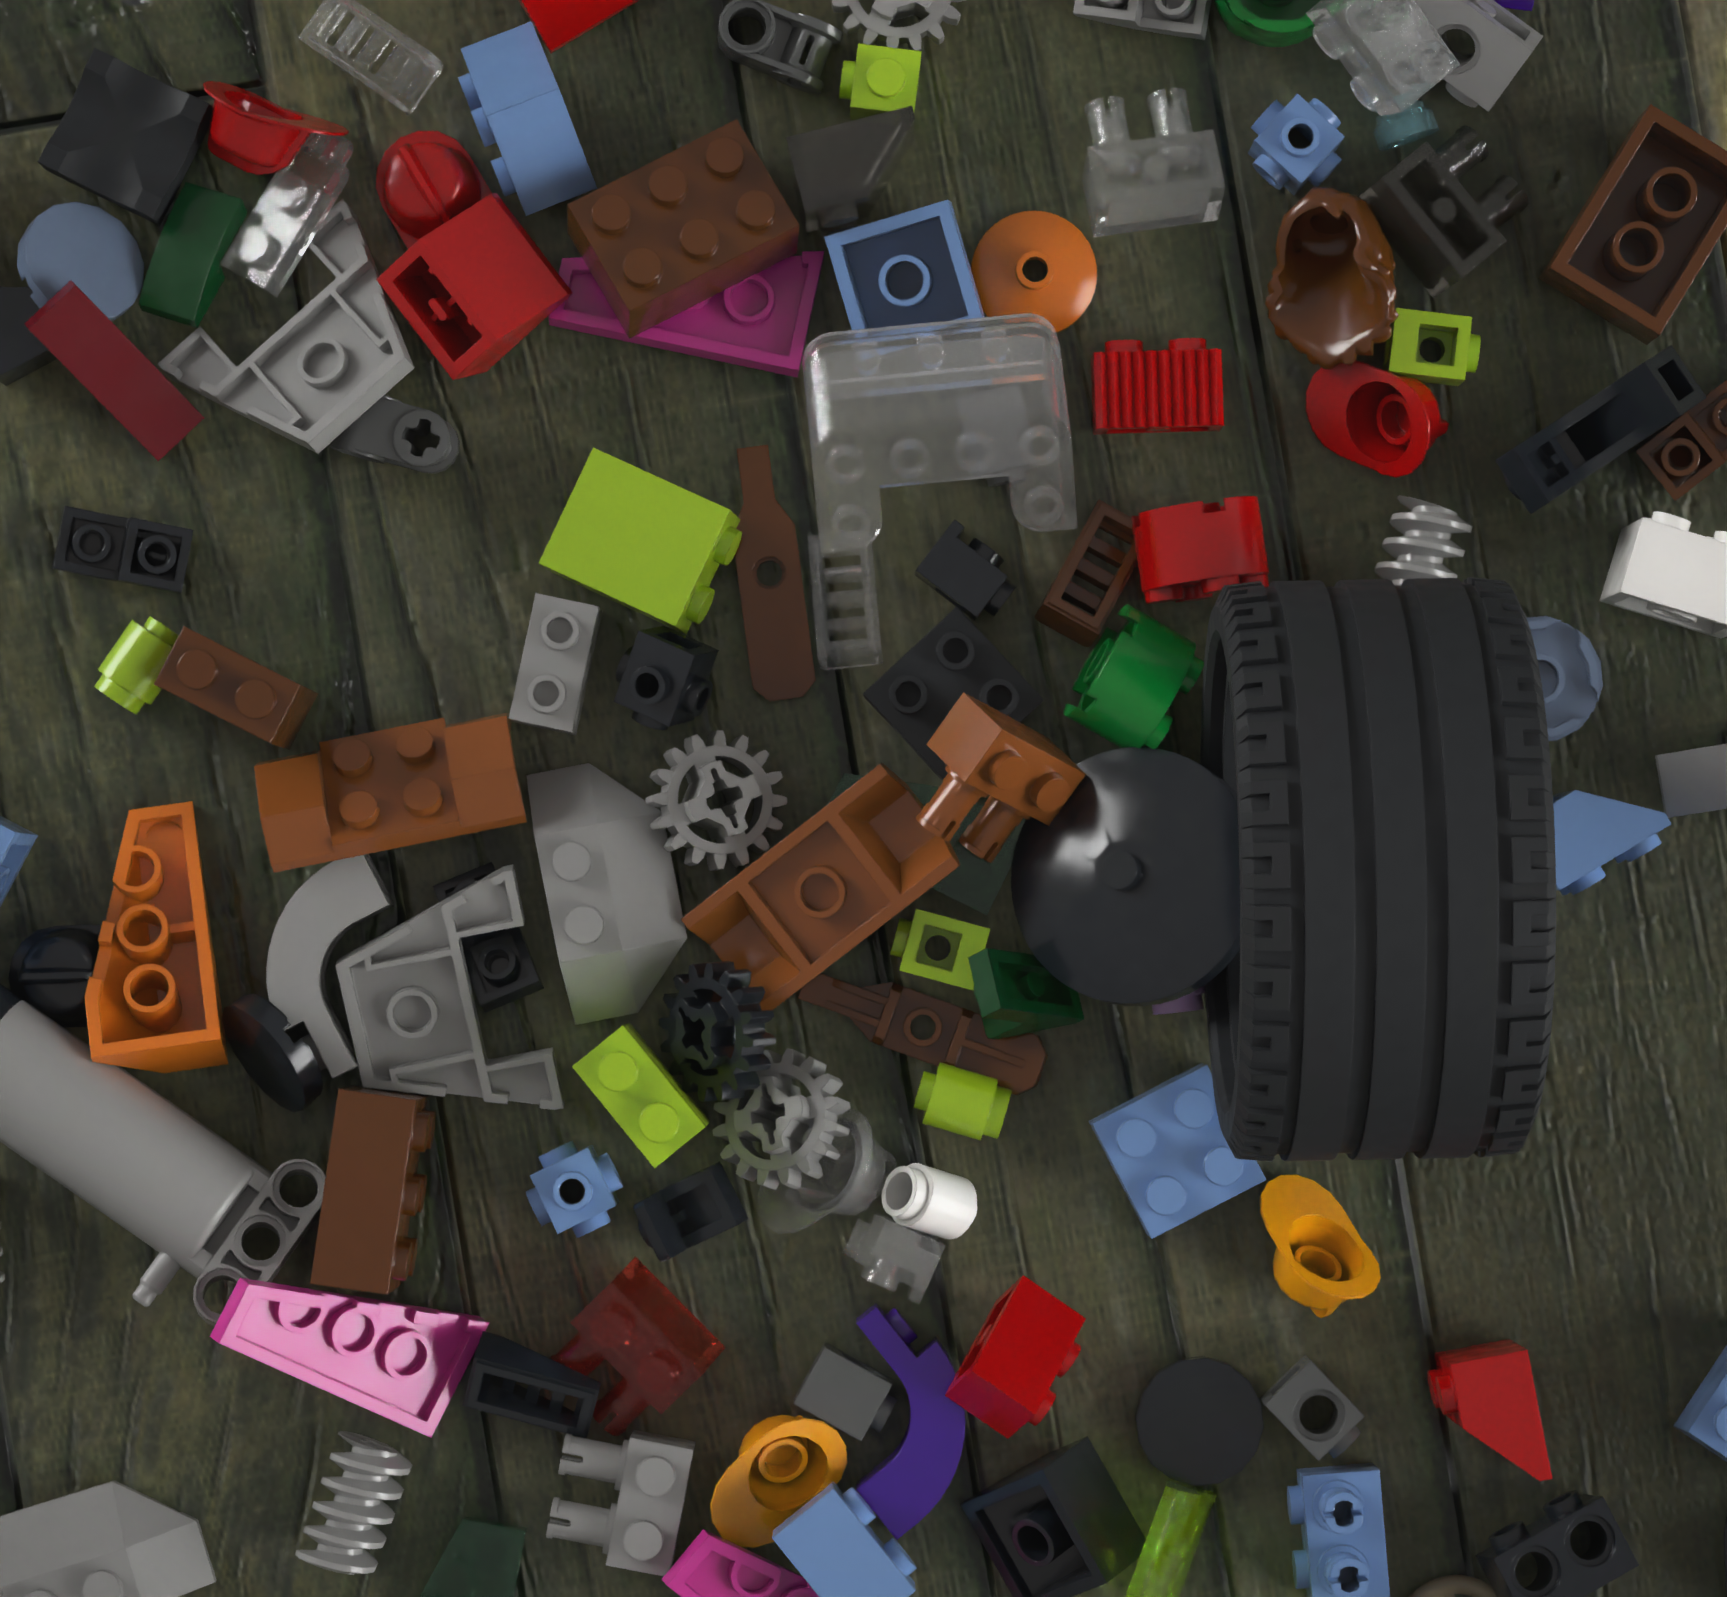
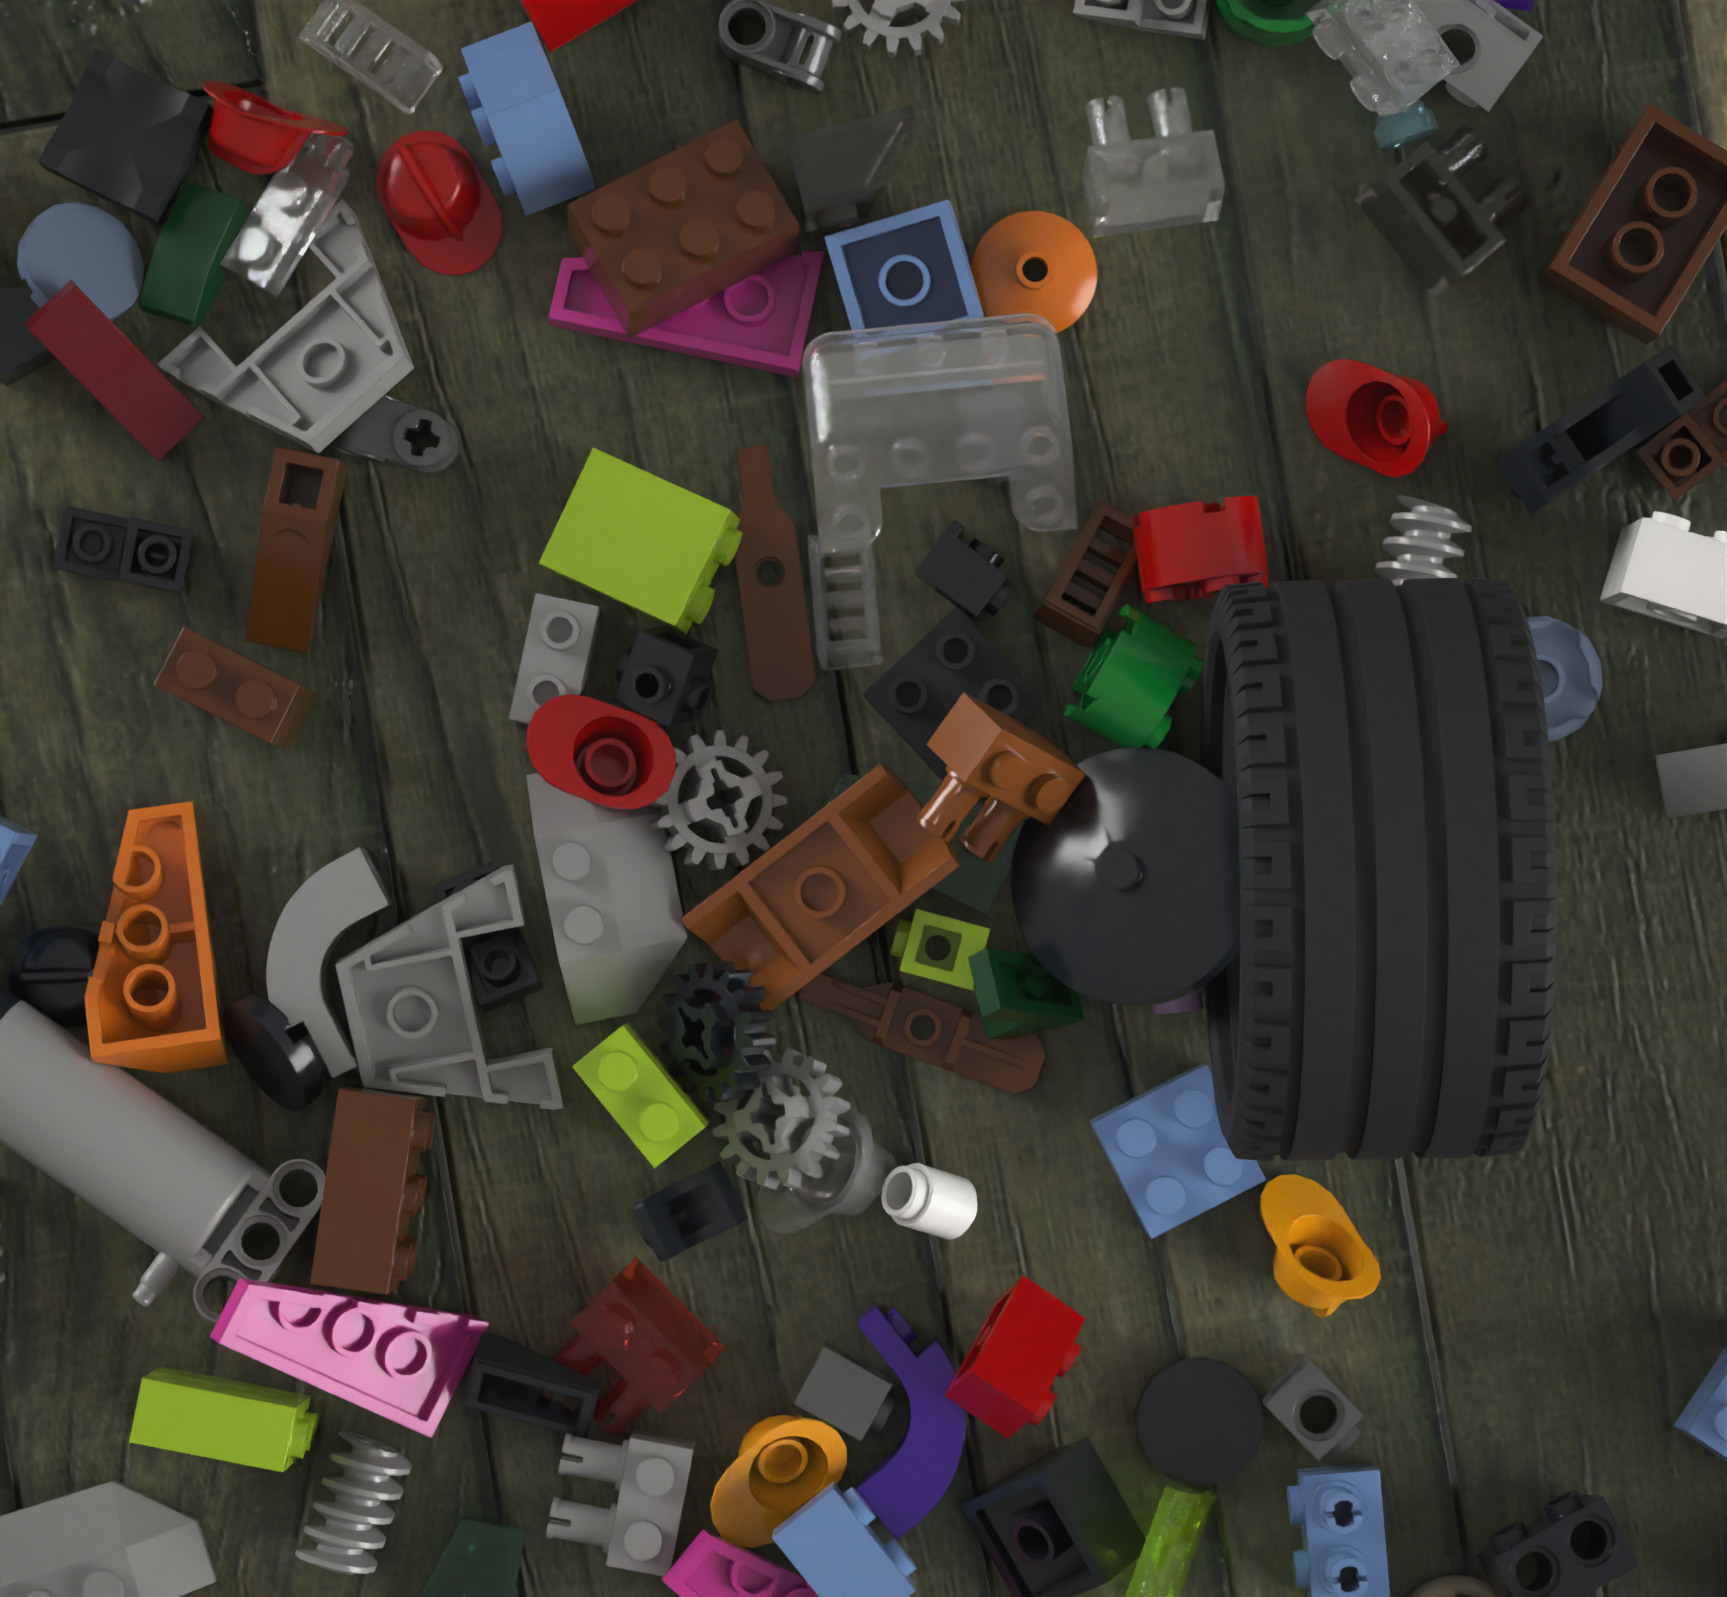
lime brick [94,616,179,715] -> none
dark orange piece [254,712,527,873] -> none
red slope [376,193,573,380] -> none
medium blue brick [526,1140,624,1238] -> none
lime brick [839,43,922,128] -> none
clear brick [842,1210,946,1304] -> none
lime brick [913,1062,1012,1141] -> none
red brick [1091,338,1224,435] -> none
medium blue brick [1248,93,1345,195] -> none
reddish brown piece [1265,186,1399,370] -> none
lime brick [1383,308,1481,386] -> none
red slope [1427,1339,1552,1481] -> none
medium blue slope [1553,790,1671,896] -> none
none -> lime brick [129,1366,318,1472]
none -> reddish brown slope [246,447,348,654]
none -> red piece [526,694,676,810]

